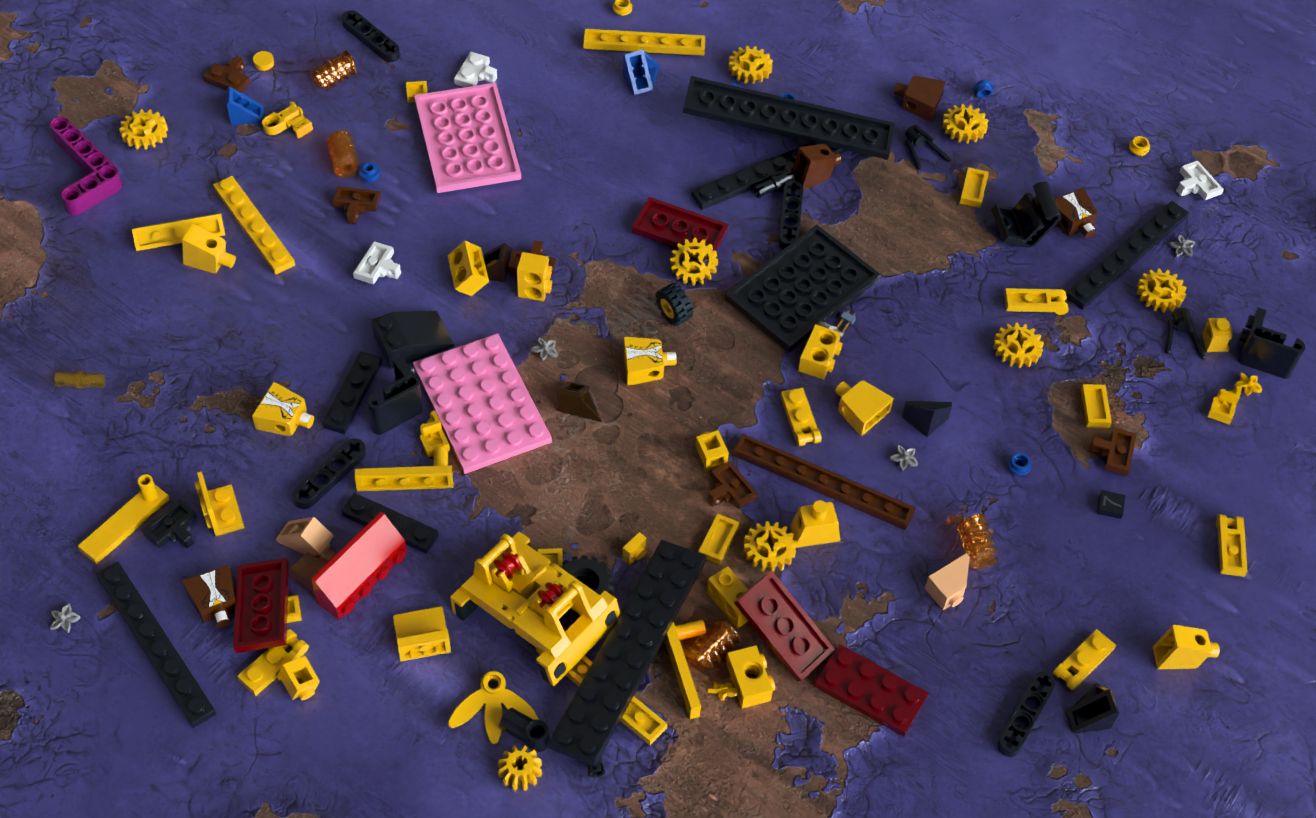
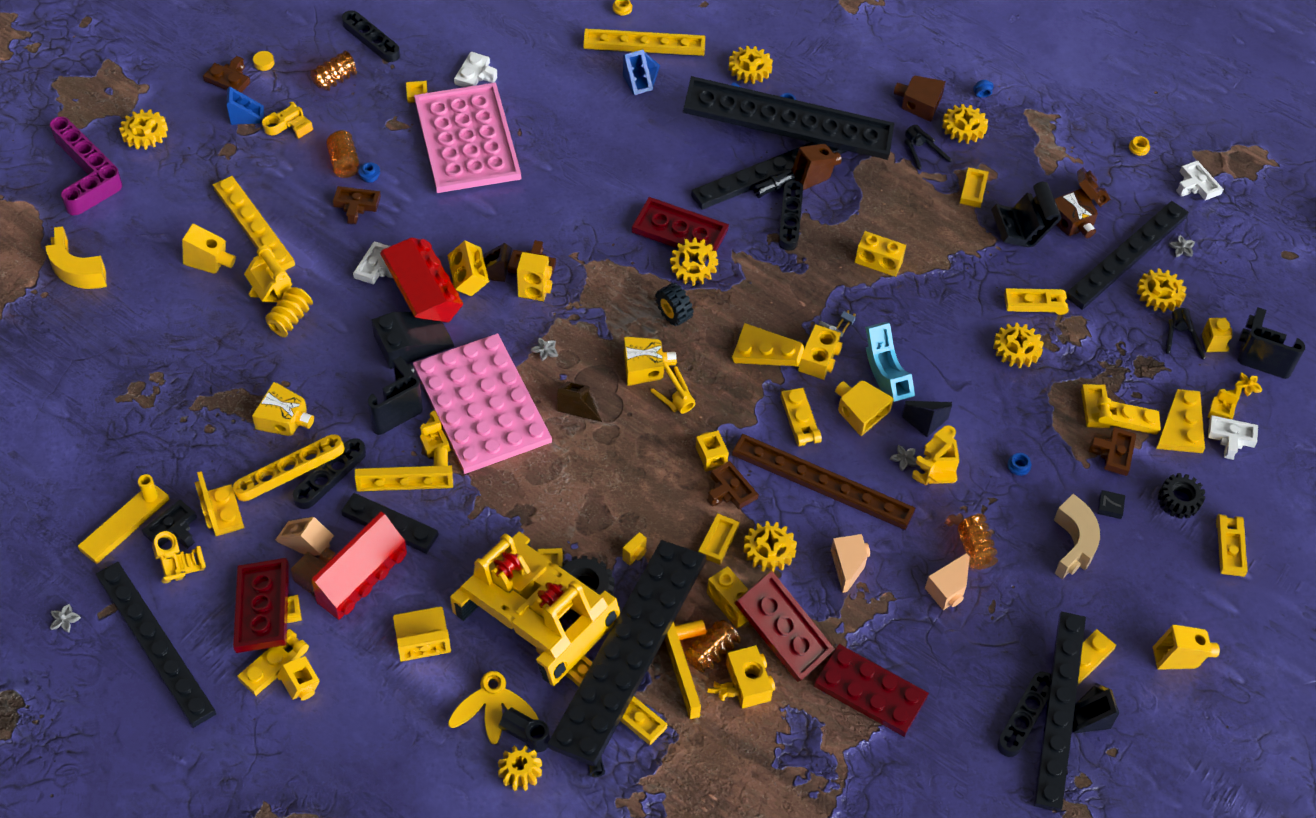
clear yellow pin [54,371,105,389] -> none
yellow panel [132,213,225,251] -> none
reddish brown torso [183,564,236,628] -> none
black plate [322,351,382,434] -> none
black plate [725,224,881,352] -> none
yellow torso [790,500,840,548] -> none
none -> yellow arch [45,226,107,289]
none -> yellow piece [152,531,206,583]
none -> yellow beam [233,434,345,501]
none -> yellow piece [244,245,292,303]
none -> yellow piece [265,287,313,338]
none -> red slope [380,238,463,323]
none -> yellow plant [651,362,695,414]
none -> yellow wing [732,323,804,366]
none -> light nougat slope [831,534,870,593]
none -> yellow brick [855,231,906,277]
none -> medium azure arch [865,322,915,402]
none -> yellow piece [912,425,959,485]
none -> black plate [1034,611,1086,812]
none -> tan arch [1054,494,1100,579]
none -> reddish brown hinge [1077,167,1111,207]
none -> yellow plate [1097,397,1161,435]
none -> yellow wing [1156,389,1205,453]
none -> black tyre [1158,473,1205,519]
none -> white hinge [1208,415,1258,460]

